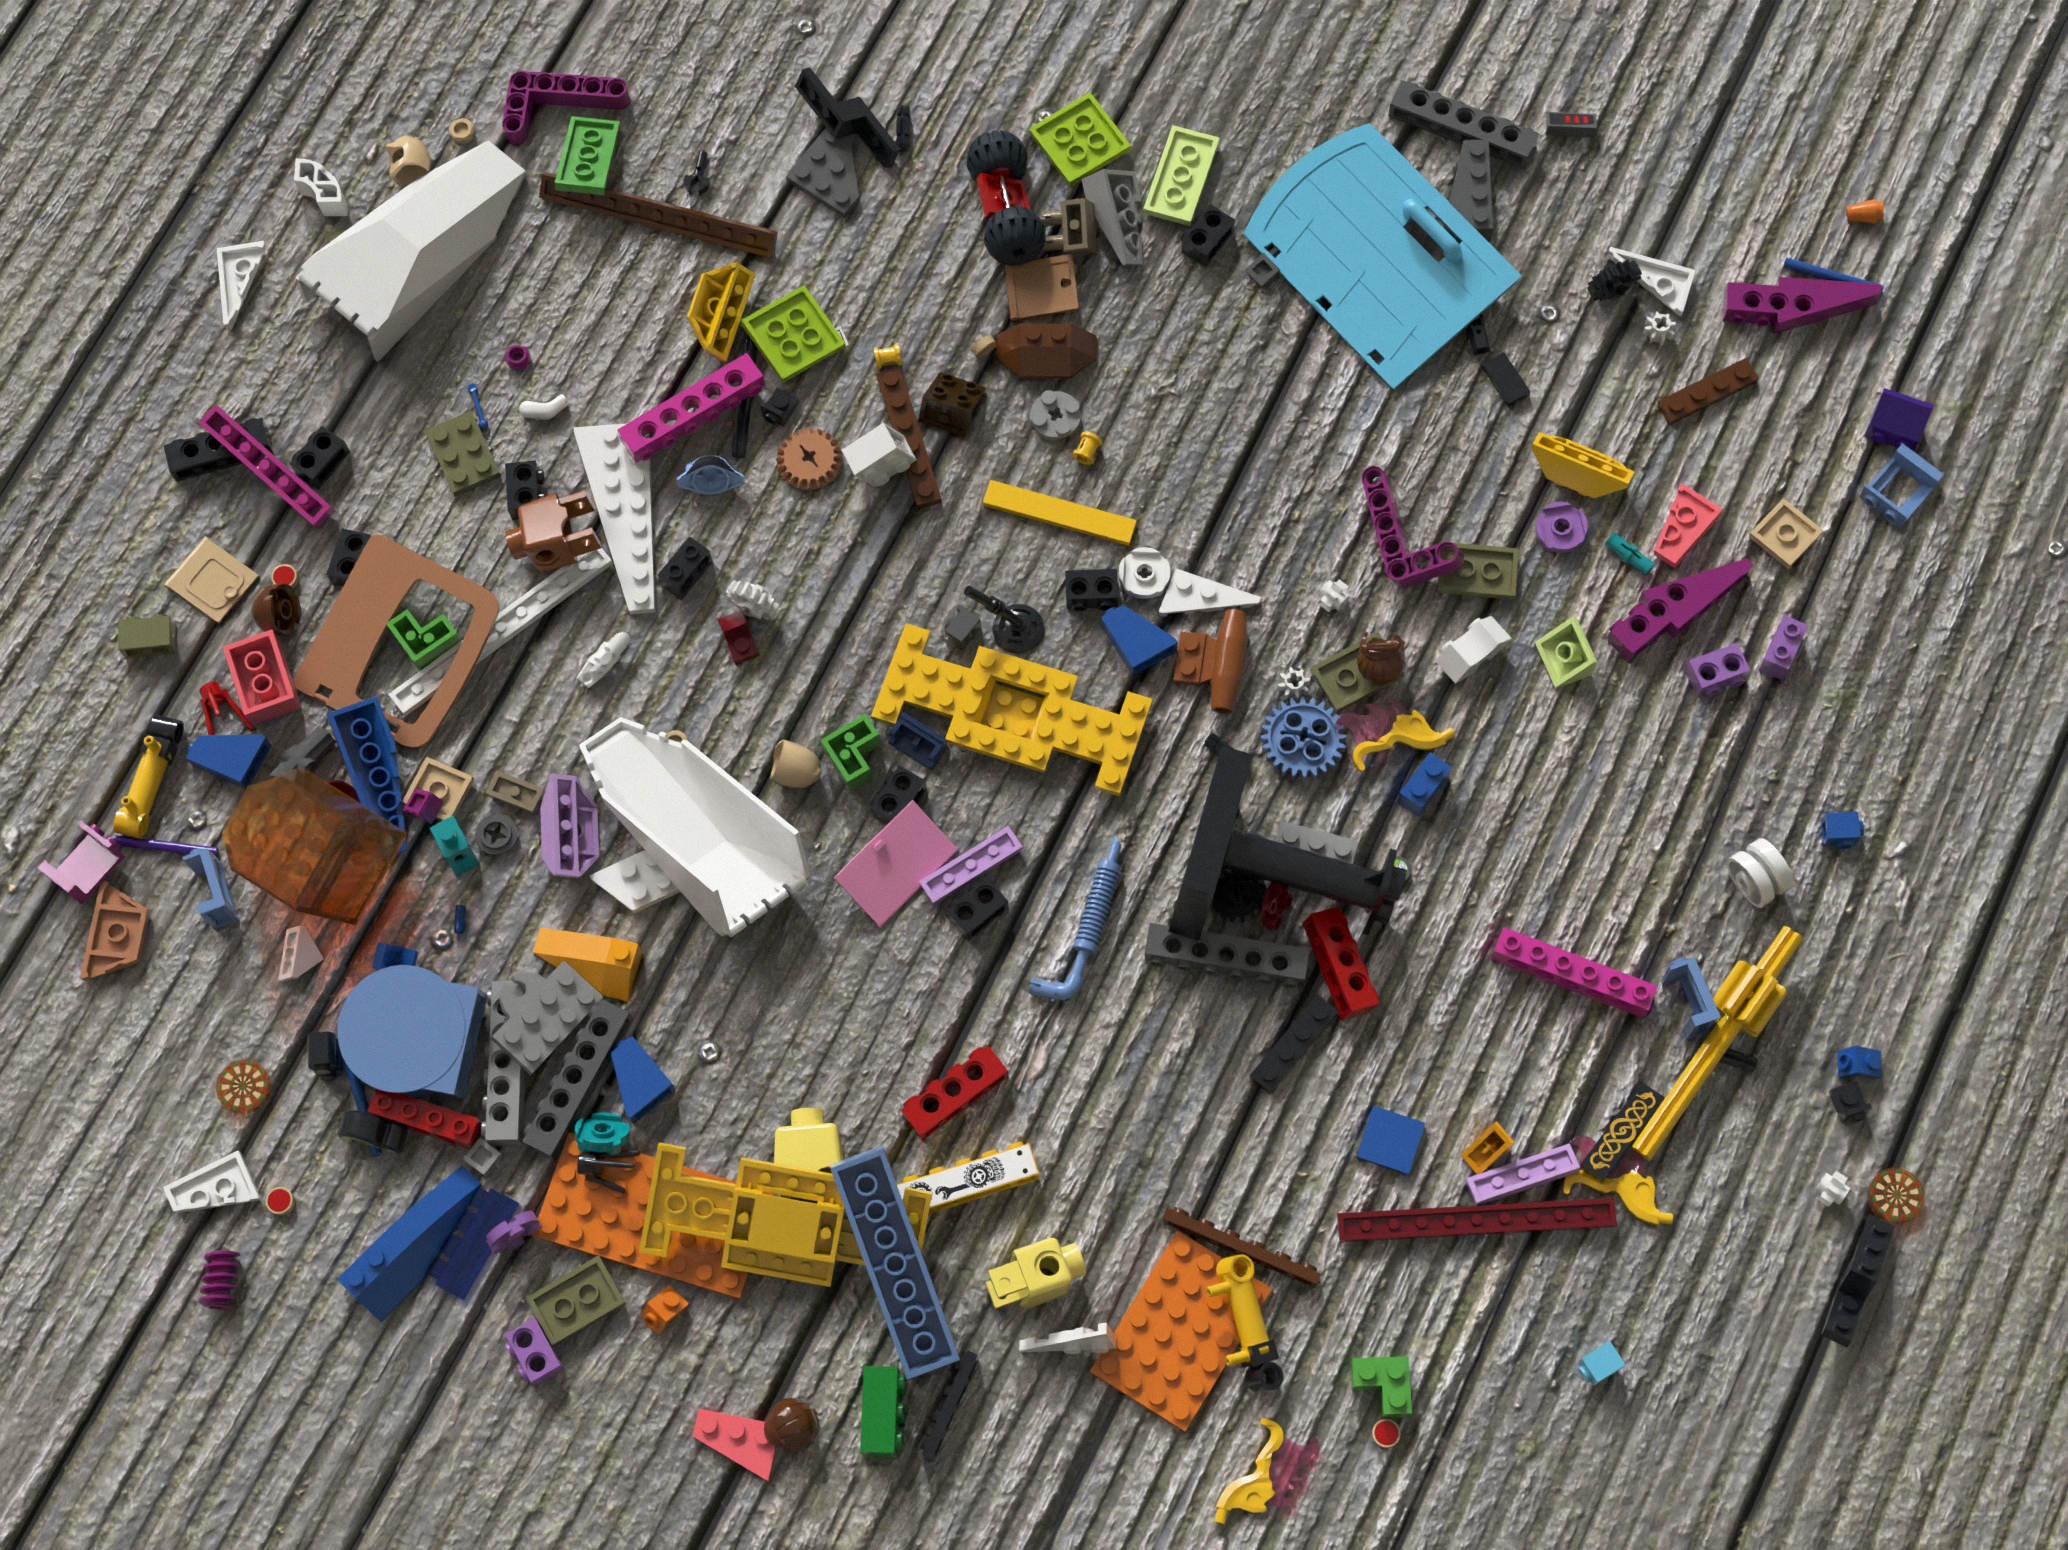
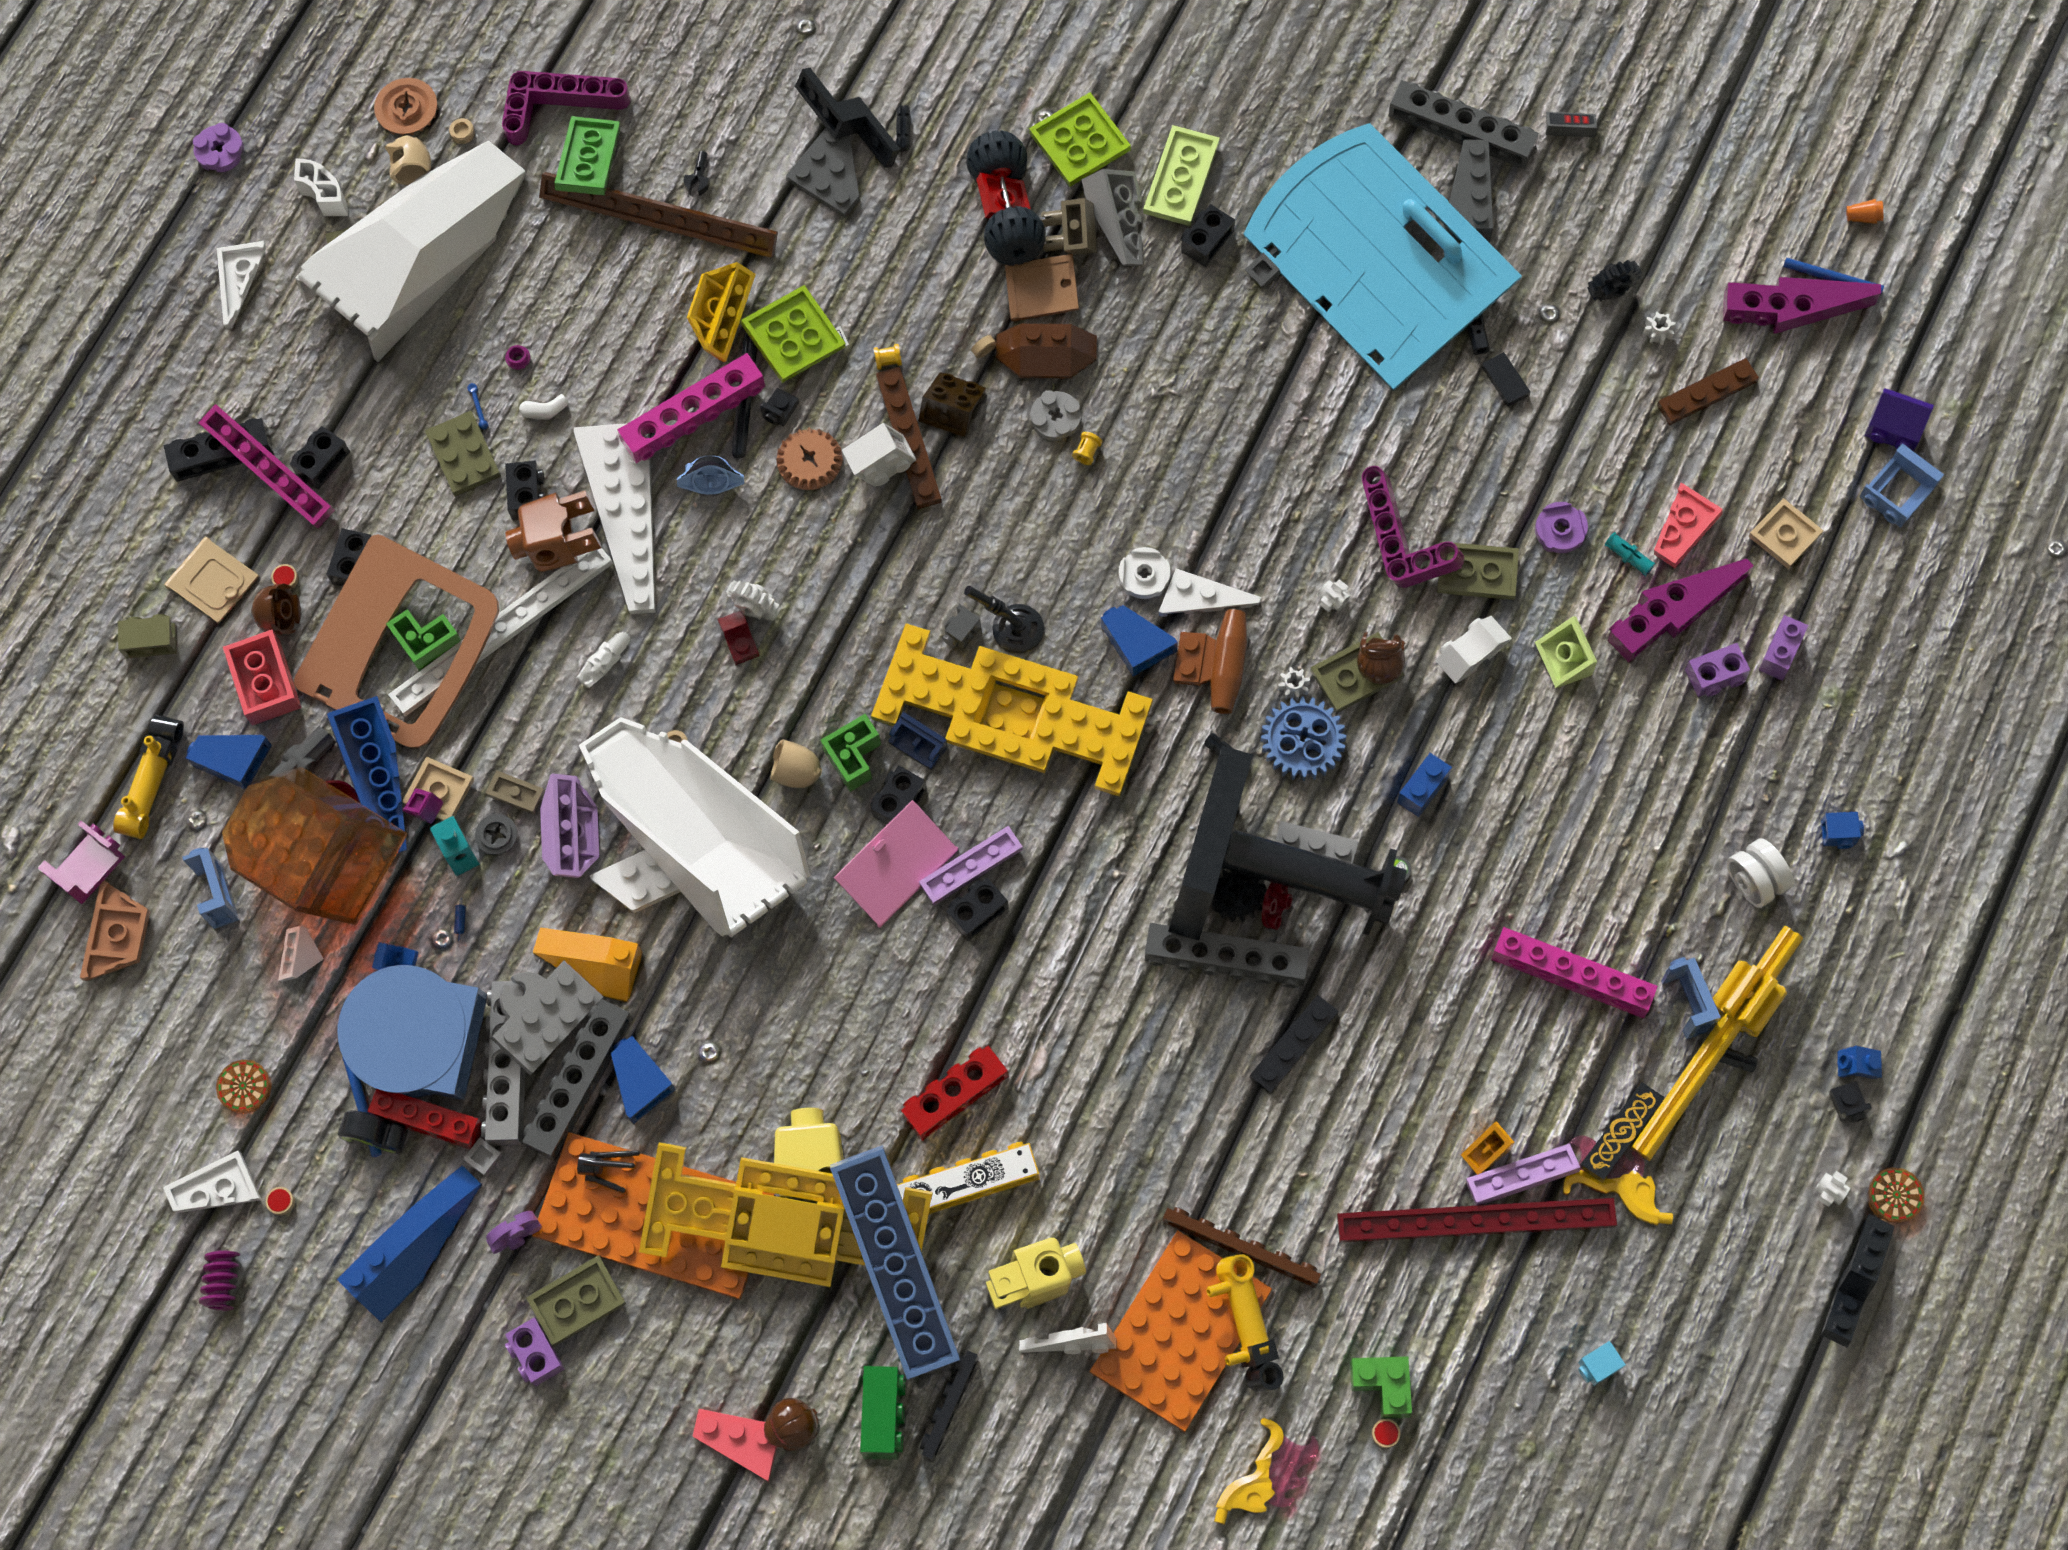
dark purple bar [114,835,219,857] -> none
red plant [199,682,254,735] -> none
black brick [308,1031,342,1081] -> none
clear blue windscreen [428,1188,520,1300] -> none
teal plate [575,1112,630,1155] -> none
orange bracket [641,1285,689,1335] -> none
black brick [657,536,713,600] -> none
yellow tile [983,480,1137,546] -> none
medium blue piece [1028,834,1122,1002] -> none
black brick [1065,569,1118,612] -> none
red brick [1302,906,1380,1021] -> none
piece [1335,699,1455,772] -> none
blue tile [1356,1105,1425,1176] -> none
yellow wedge [1531,432,1634,498] -> none
white wing [1607,247,1695,316] -> none
none -> medium lavender plate [193,123,244,172]
none -> nougat gear [374,78,438,136]

